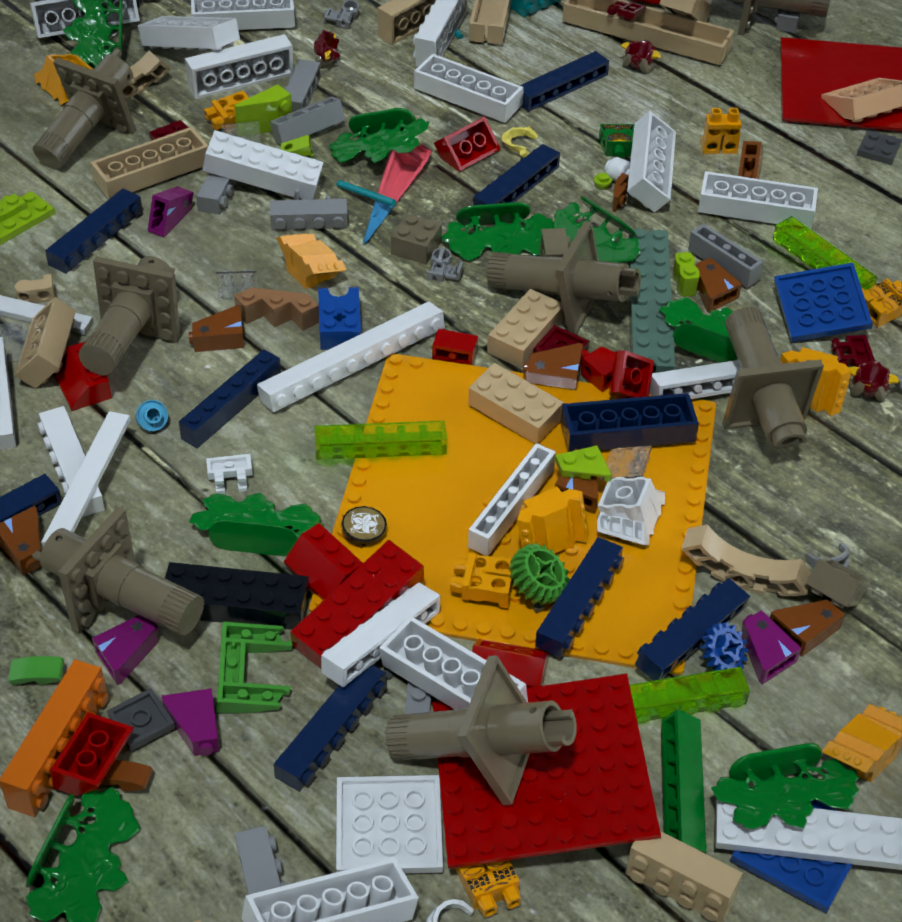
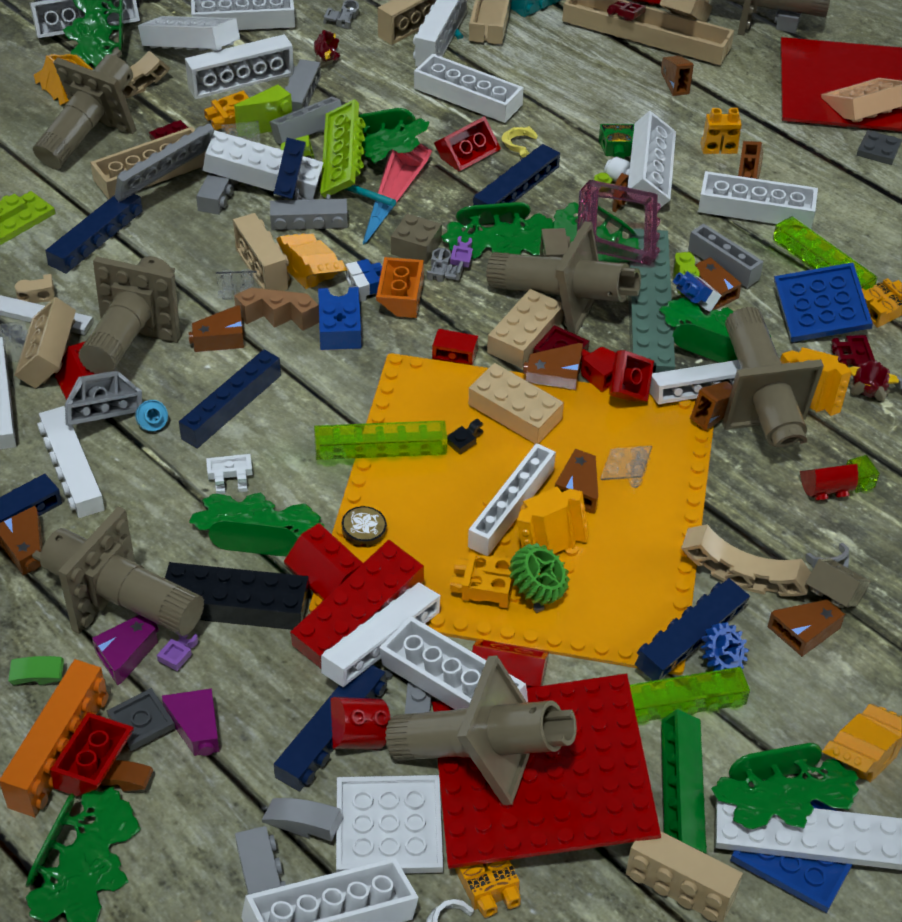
white tile [41,411,130,547] -> none
magenta slope [148,186,194,237] -> none
bright green wedge [216,622,292,713] -> none
white brick [257,301,445,413] -> none
dark blue brick [519,51,609,112] -> none
dark blue brick [535,537,624,658] -> none
lime wing [555,445,612,482] -> none
dark blue brick [560,393,699,452] -> none
white slope [597,477,665,545] -> none
dark red hair [621,40,661,73] -> none
magenta slope [741,610,801,685] -> none
none -> light grey wedge [65,371,142,426]
none -> light grey plate [115,123,214,202]
none -> medium lavender plate [157,634,198,671]
none -> tan brick [233,213,290,291]
none -> light grey slope [262,798,343,841]
none -> dark blue brick [273,137,306,200]
none -> lime plate [320,99,366,198]
none -> red brick [331,697,390,750]
none -> hips [345,259,382,302]
none -> orange slope [376,257,424,318]
none -> black plate [446,419,483,454]
none -> medium lavender plate [450,236,473,268]
none -> clear pink windscreen [577,180,661,265]
none -> dark orange slope [661,56,694,96]
none -> blue hips [673,271,722,312]
none -> dark orange slope [690,381,732,431]
none -> red brick [800,464,858,500]
none -> clear neon green brick [846,455,880,493]

